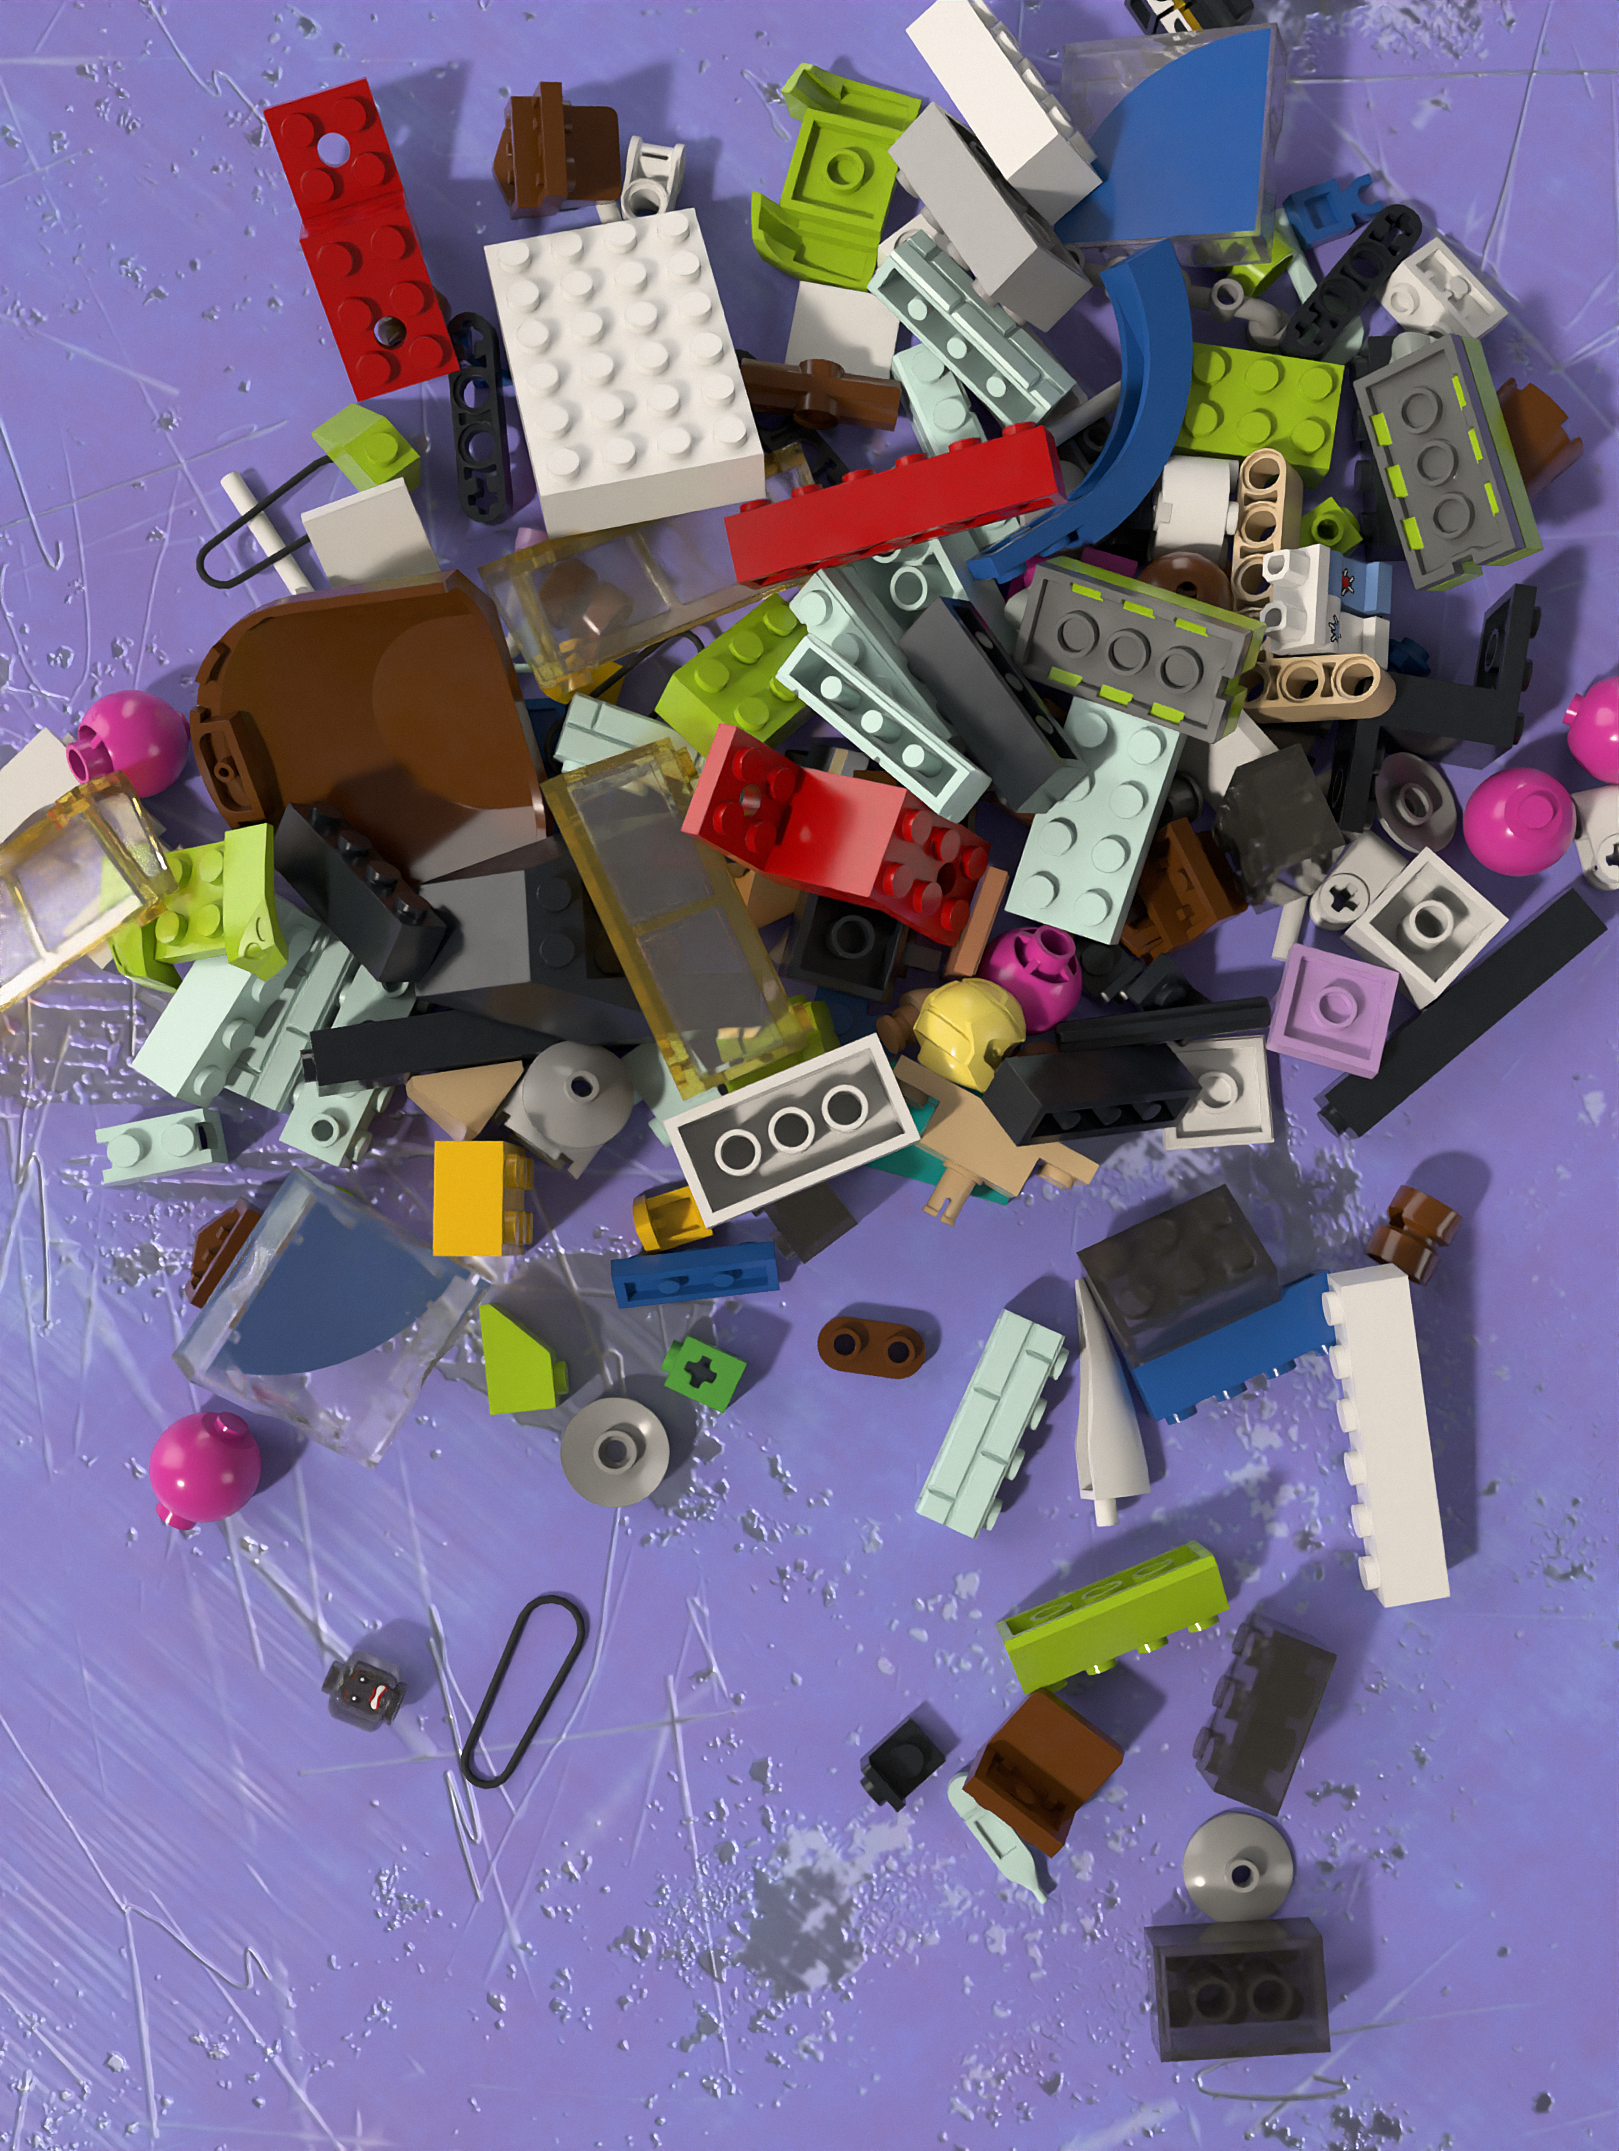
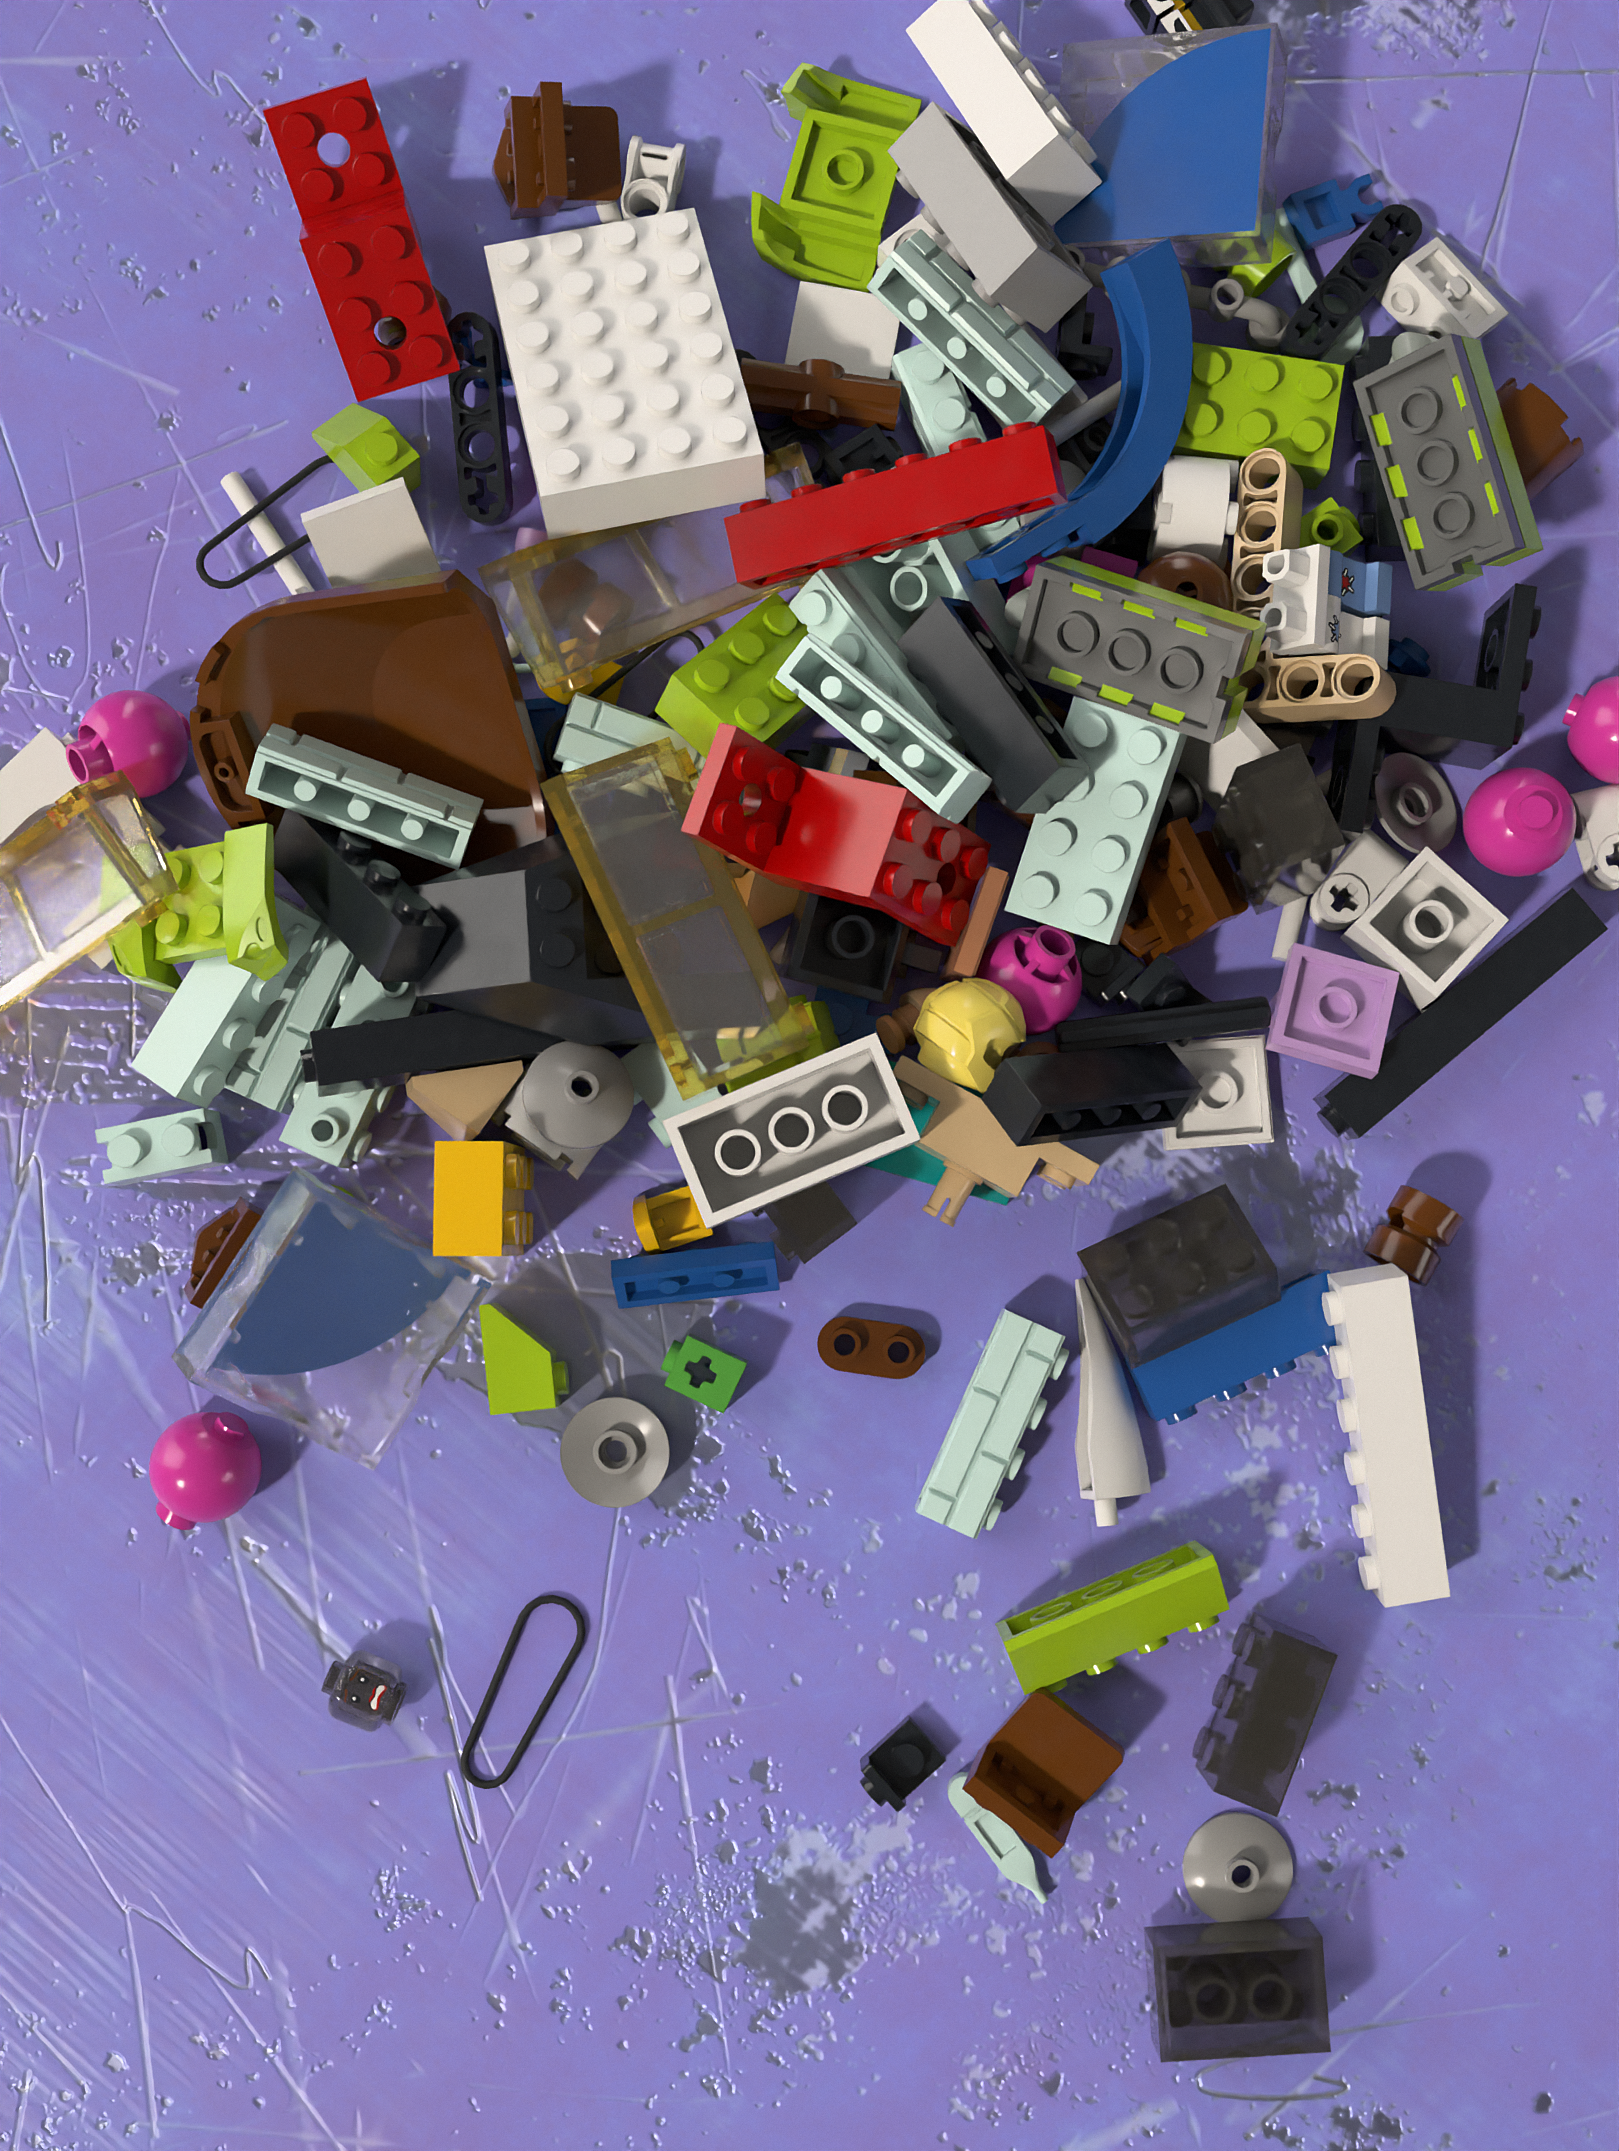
none -> light aqua brick [245,723,484,870]
none -> black bracket [821,423,904,485]
none -> black bracket [1055,292,1113,381]

